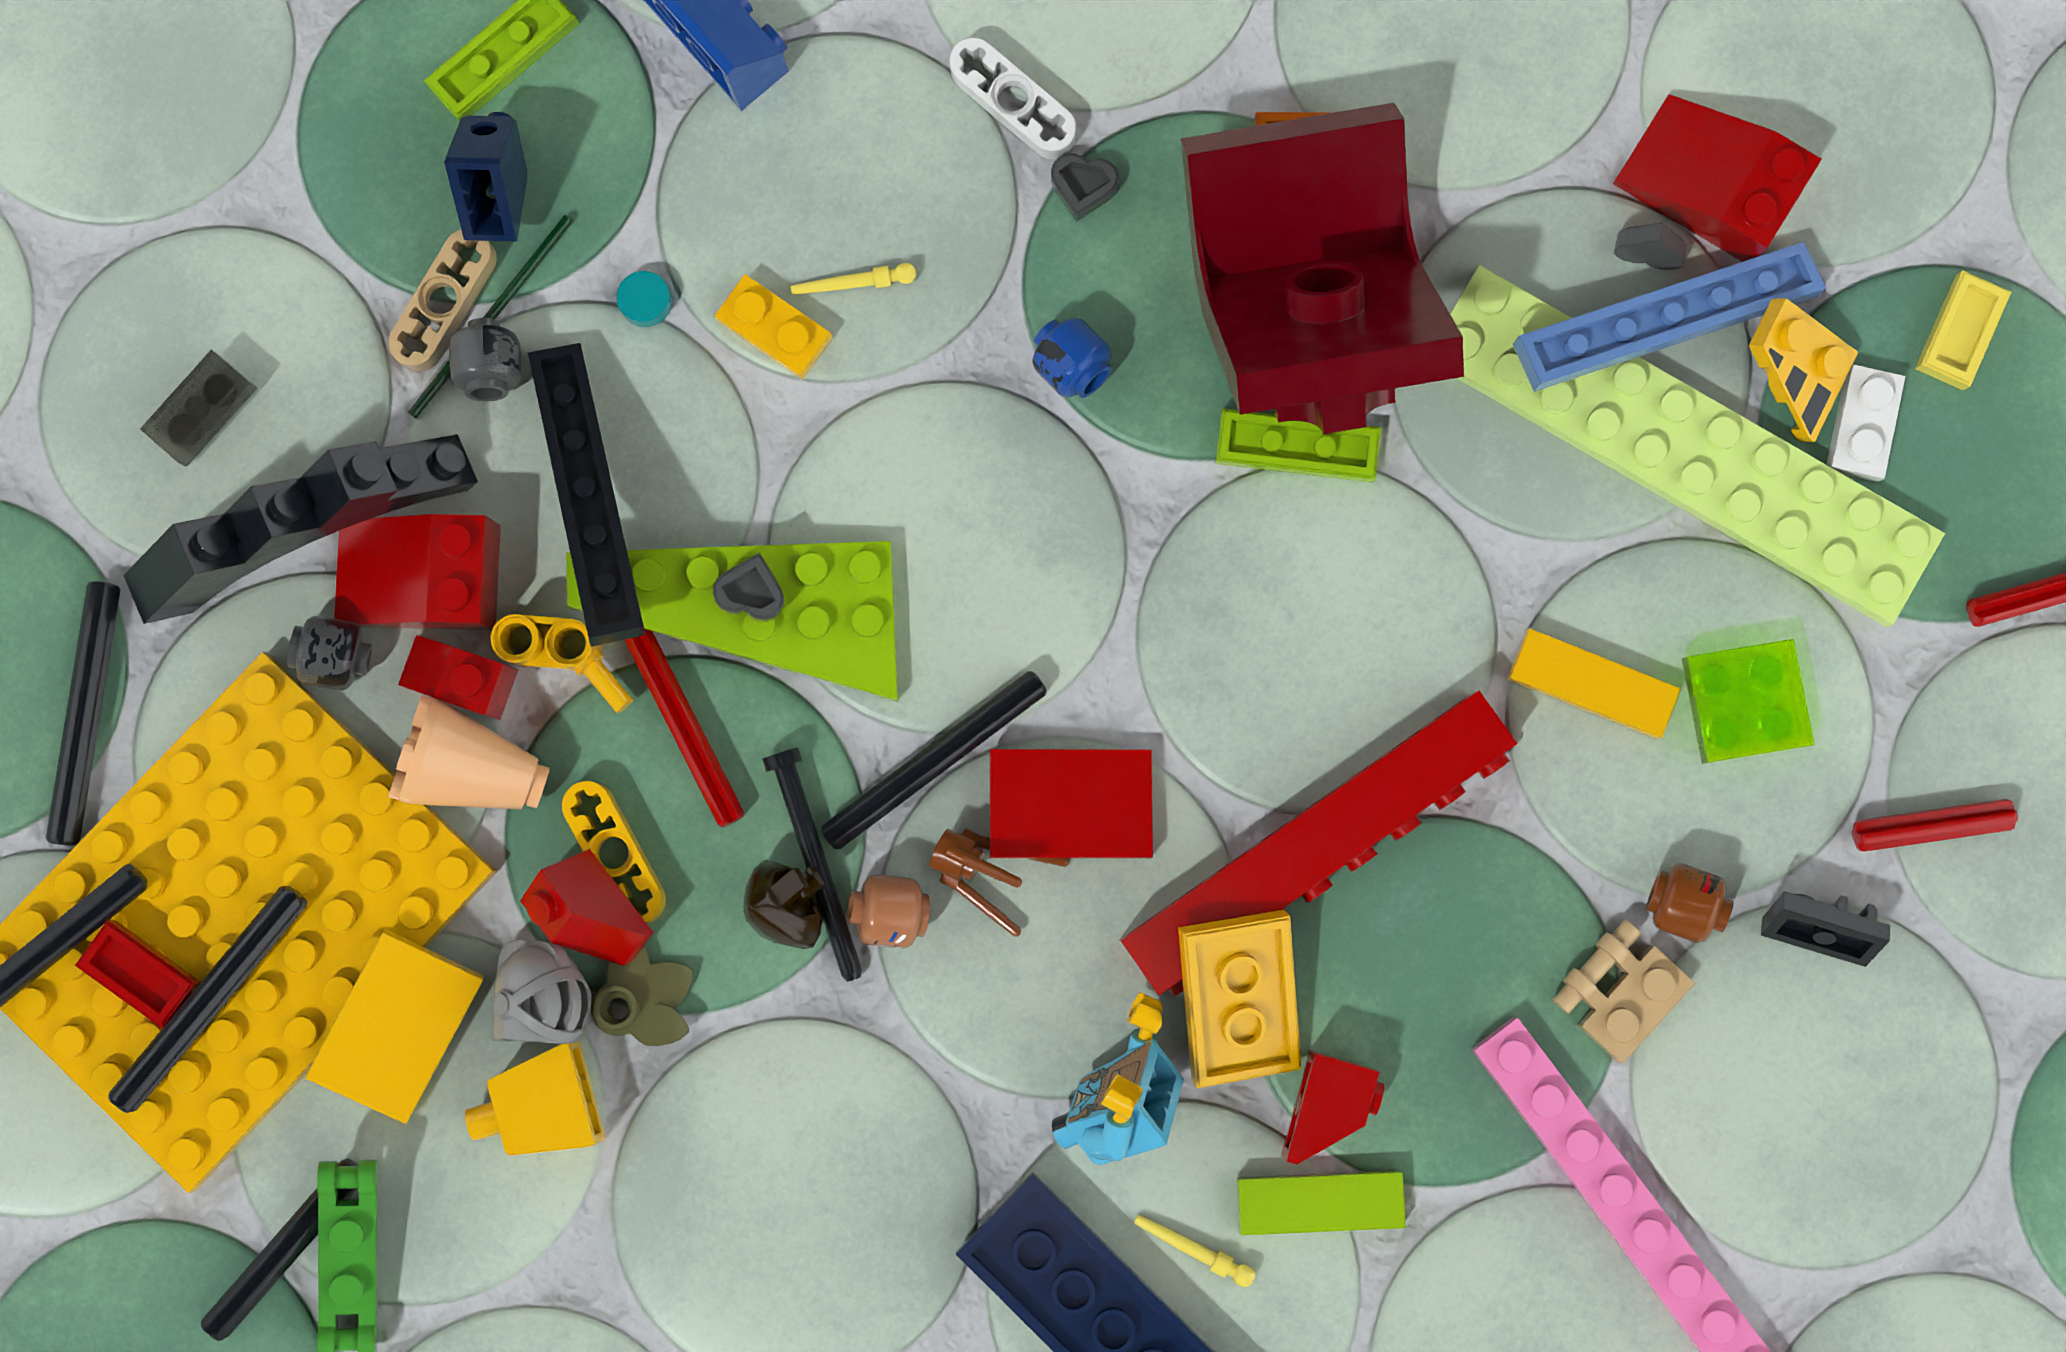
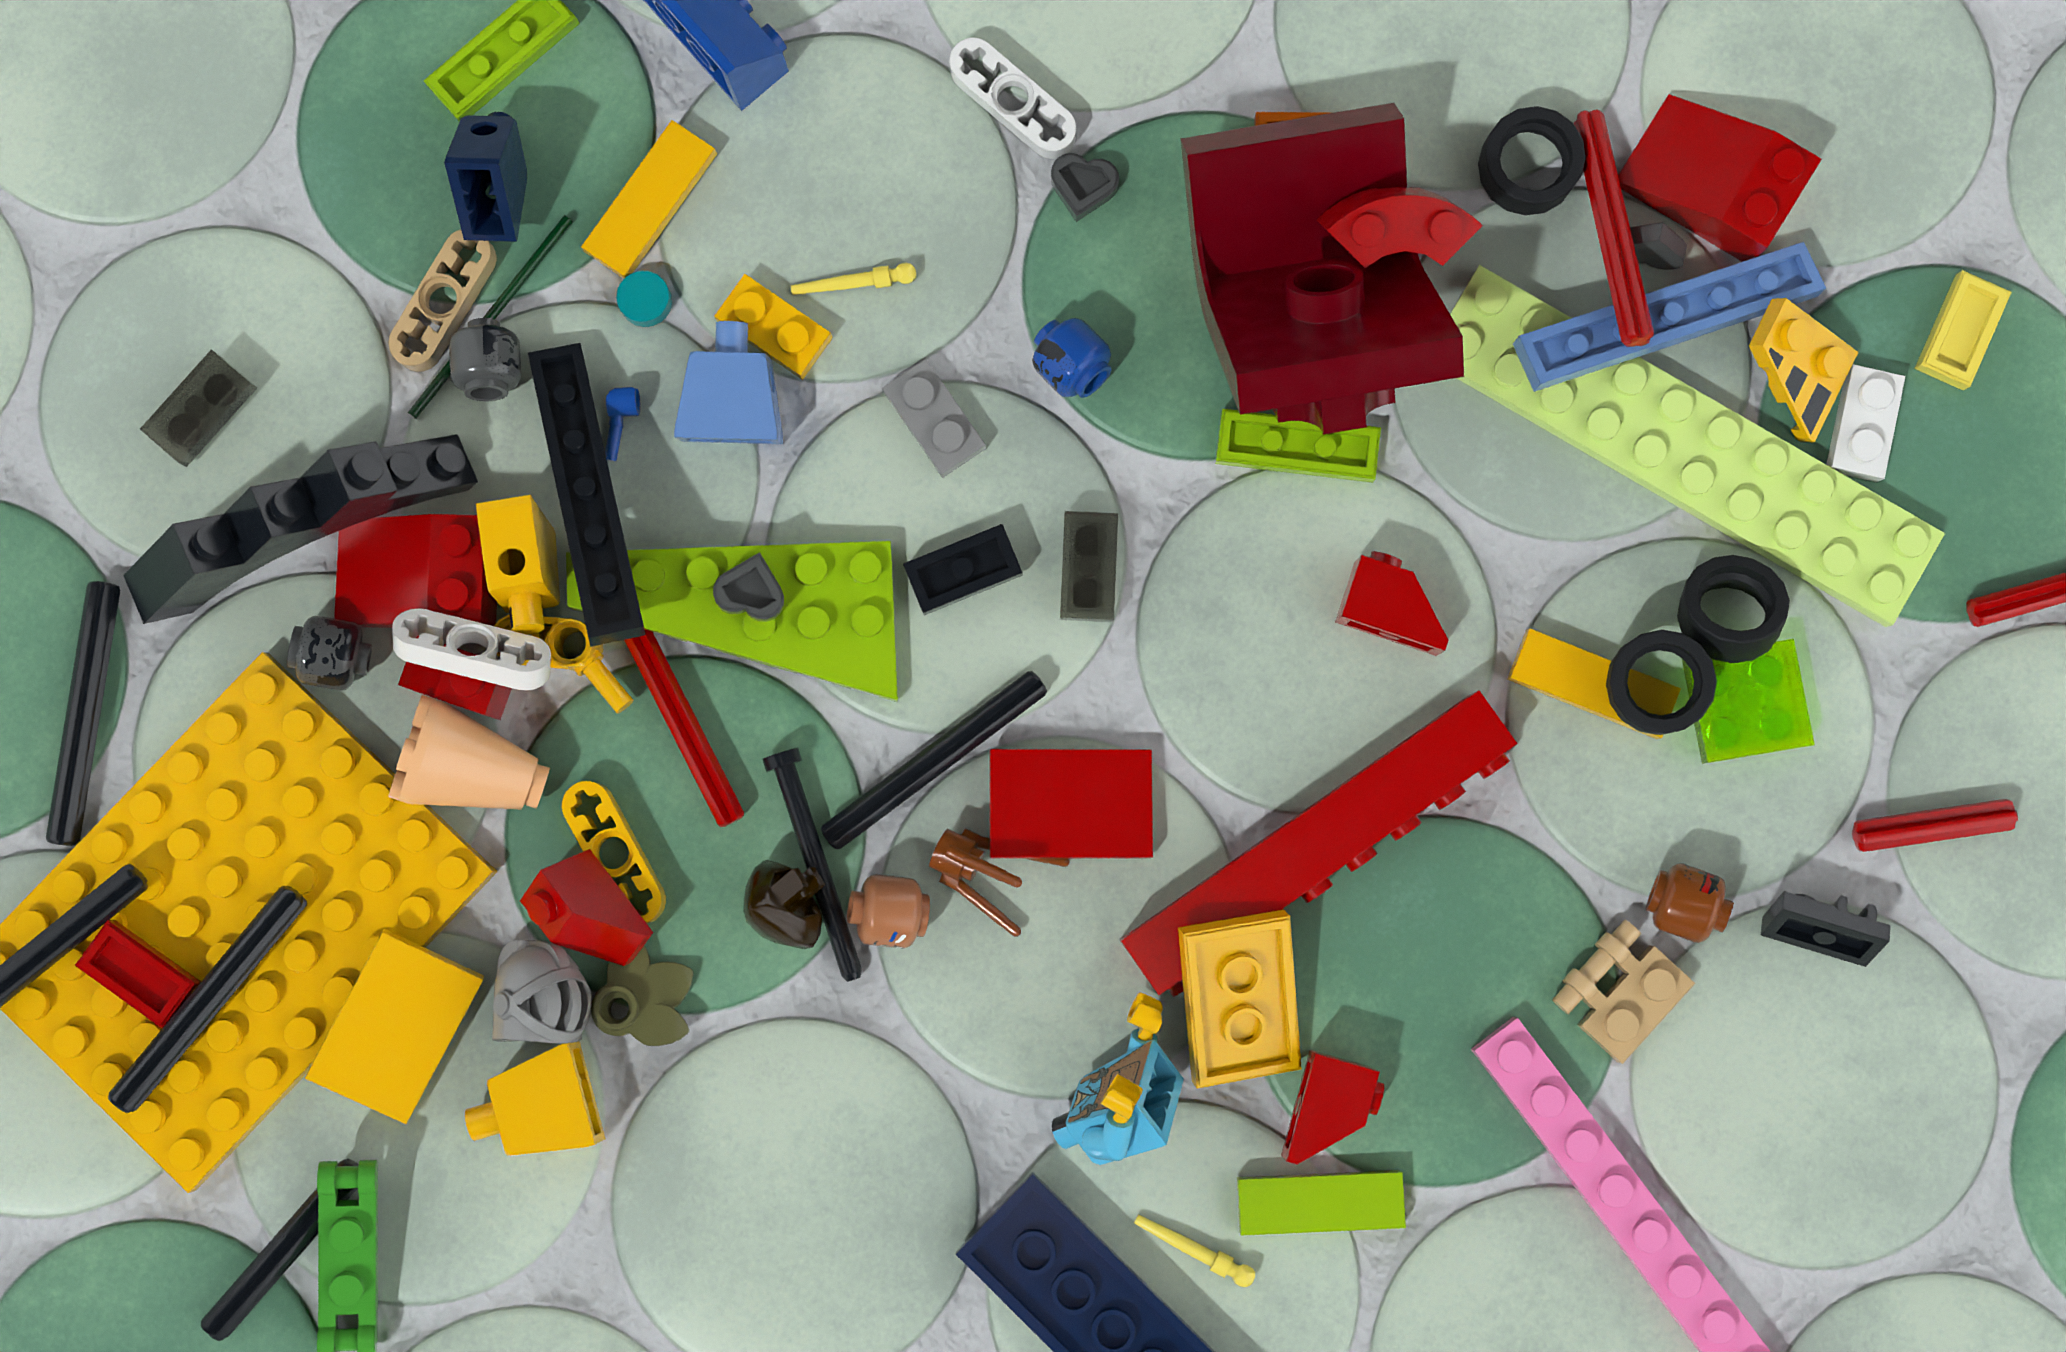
none -> white beam [392,609,551,690]
none -> yellow torso [476,495,560,634]
none -> yellow tile [581,120,717,279]
none -> blue hand [605,387,641,461]
none -> medium blue torso [674,321,783,444]
none -> light grey plate [882,359,986,478]
none -> black plate [903,524,1023,615]
none -> clear smoke plate [1060,511,1118,622]
none -> red brick [1316,187,1483,268]
none -> red slope [1335,551,1449,656]
none -> black tyre [1478,106,1586,216]
none -> red axle [1574,109,1654,347]
none -> black tyre [1606,629,1717,735]
none -> black tyre [1677,555,1790,663]

